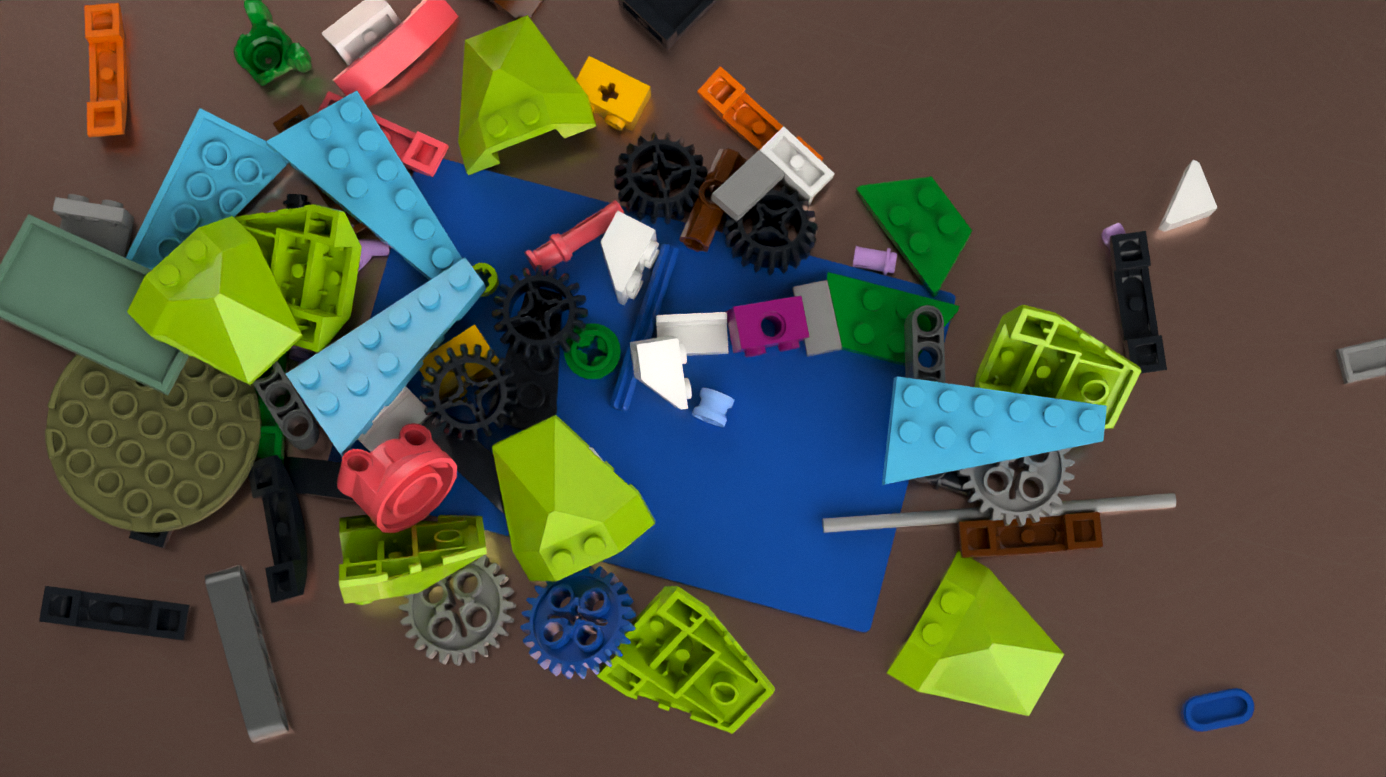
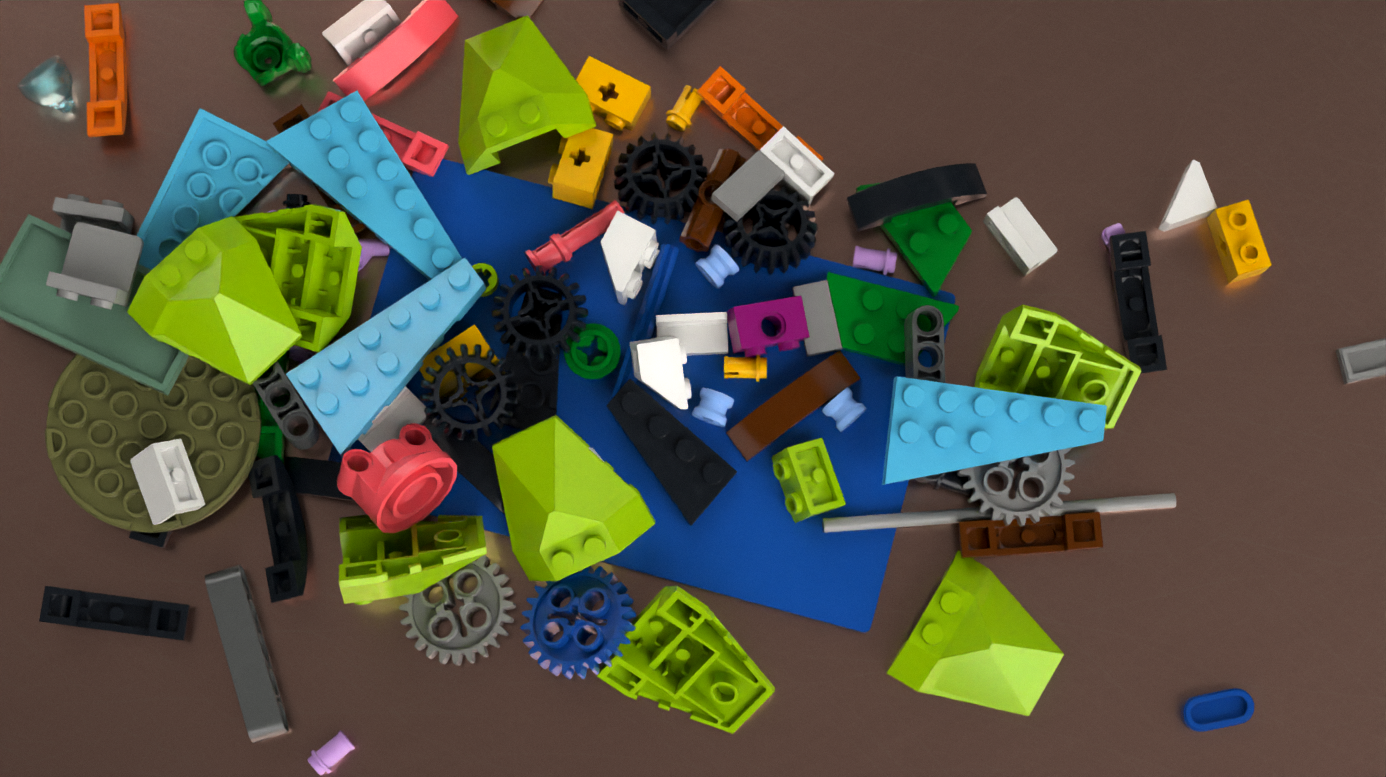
none -> clear light blue helmet [17,55,75,114]
none -> light grey bracket [46,222,144,310]
none -> white panel [130,439,206,525]
none -> lavender pin [307,730,355,776]
none -> yellow brick [548,128,613,209]
none -> black wing [606,379,737,526]
none -> yellow pin [666,85,703,132]
none -> light blue wheel [695,244,739,289]
none -> yellow pin [724,355,767,382]
none -> reddish brown slope [726,351,861,461]
none -> lime bracket [772,438,846,523]
none -> light blue wheel [822,387,867,432]
none -> black slope [846,163,987,231]
none -> white panel [983,197,1058,276]
none -> yellow brick [1206,199,1272,284]

